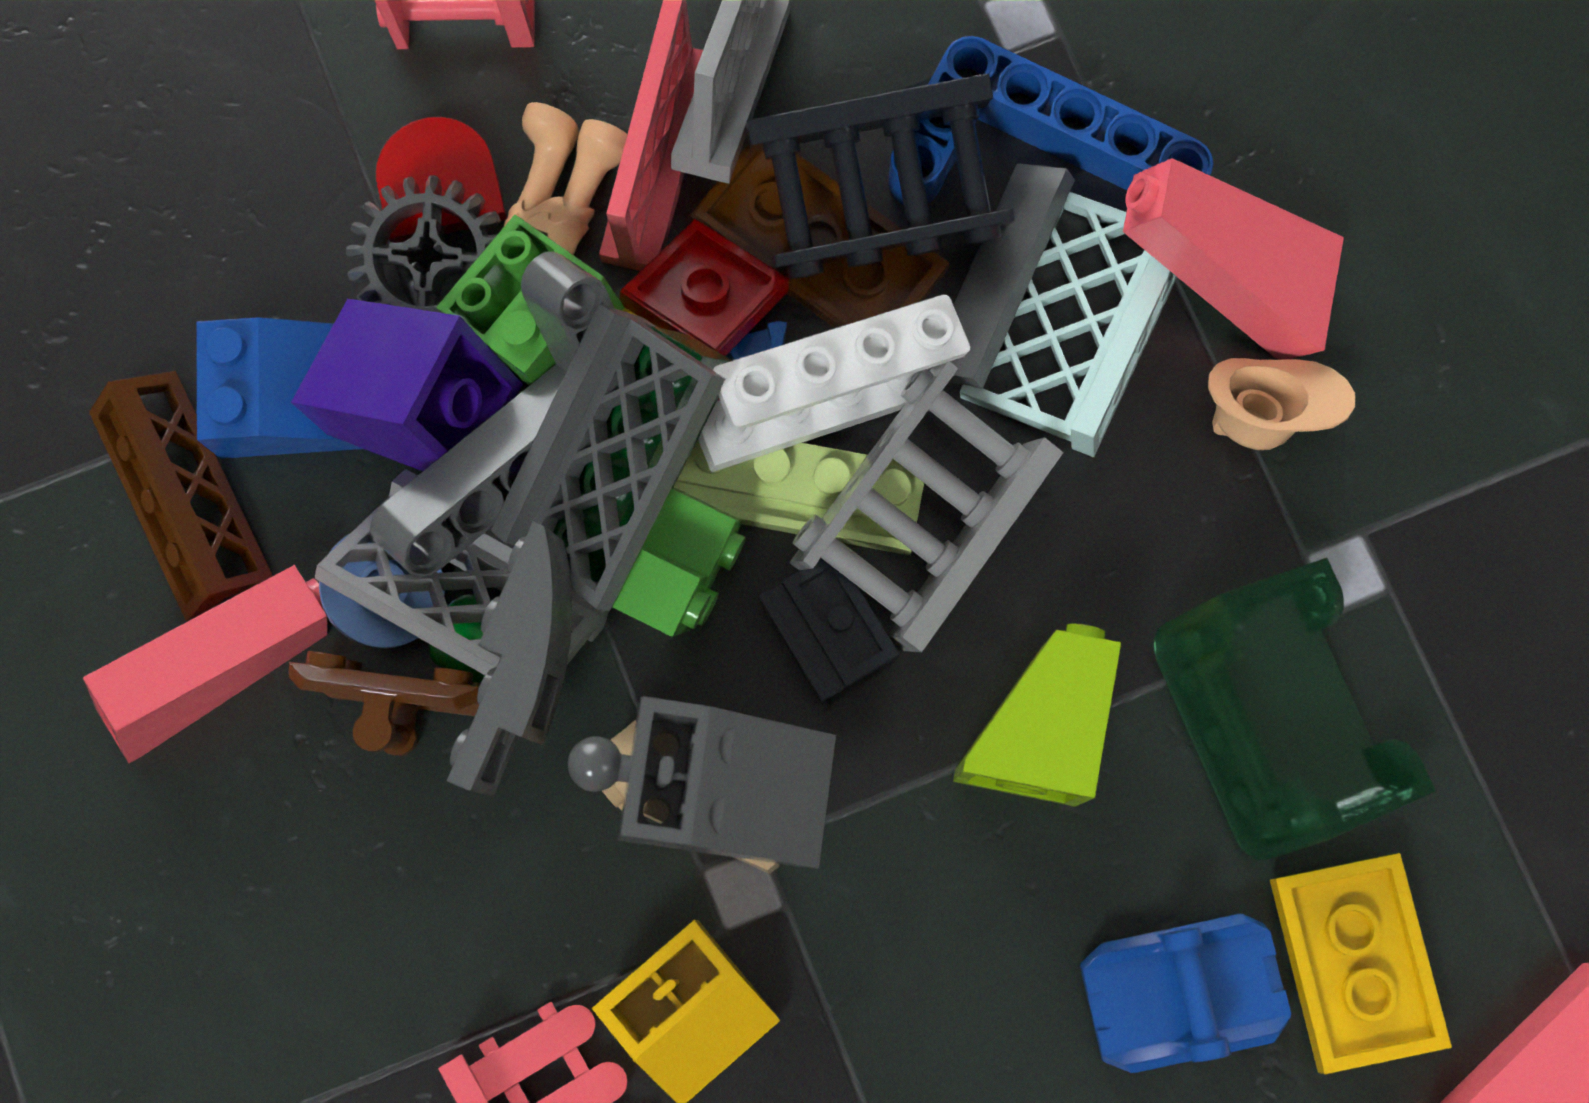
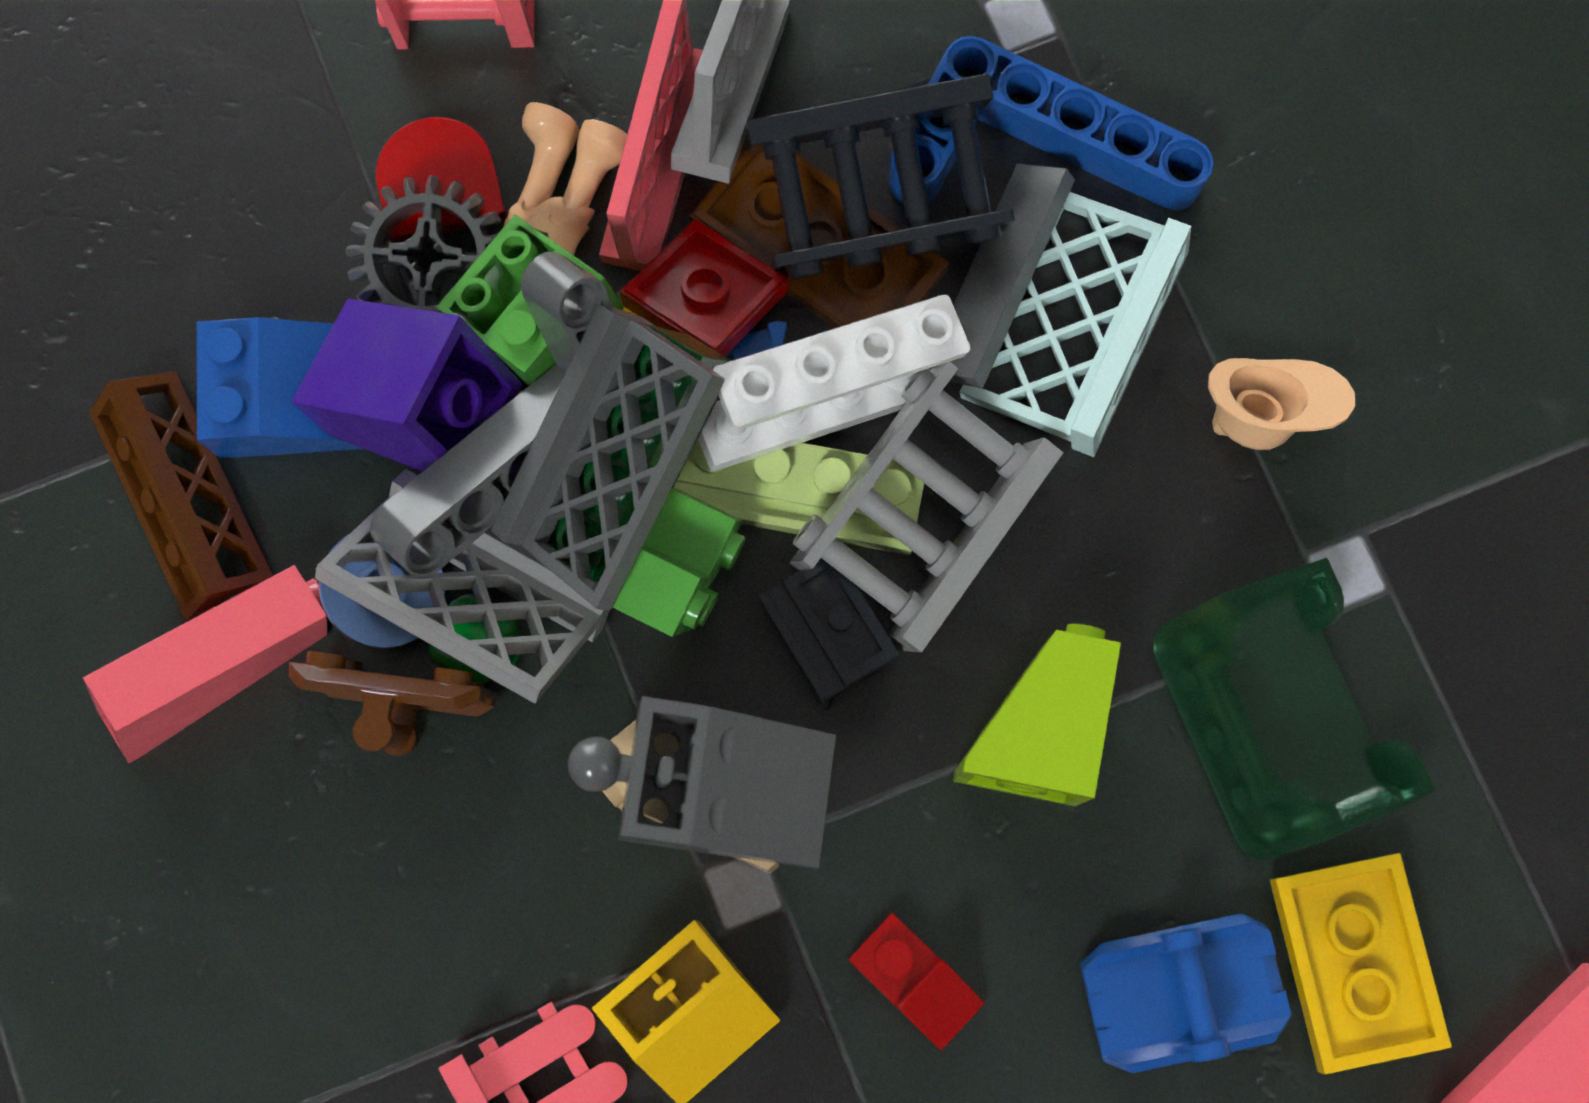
dark grey slope [447,522,572,797] -> none
coral slope [1123,158,1344,360] -> none
none -> red slope [848,913,985,1051]

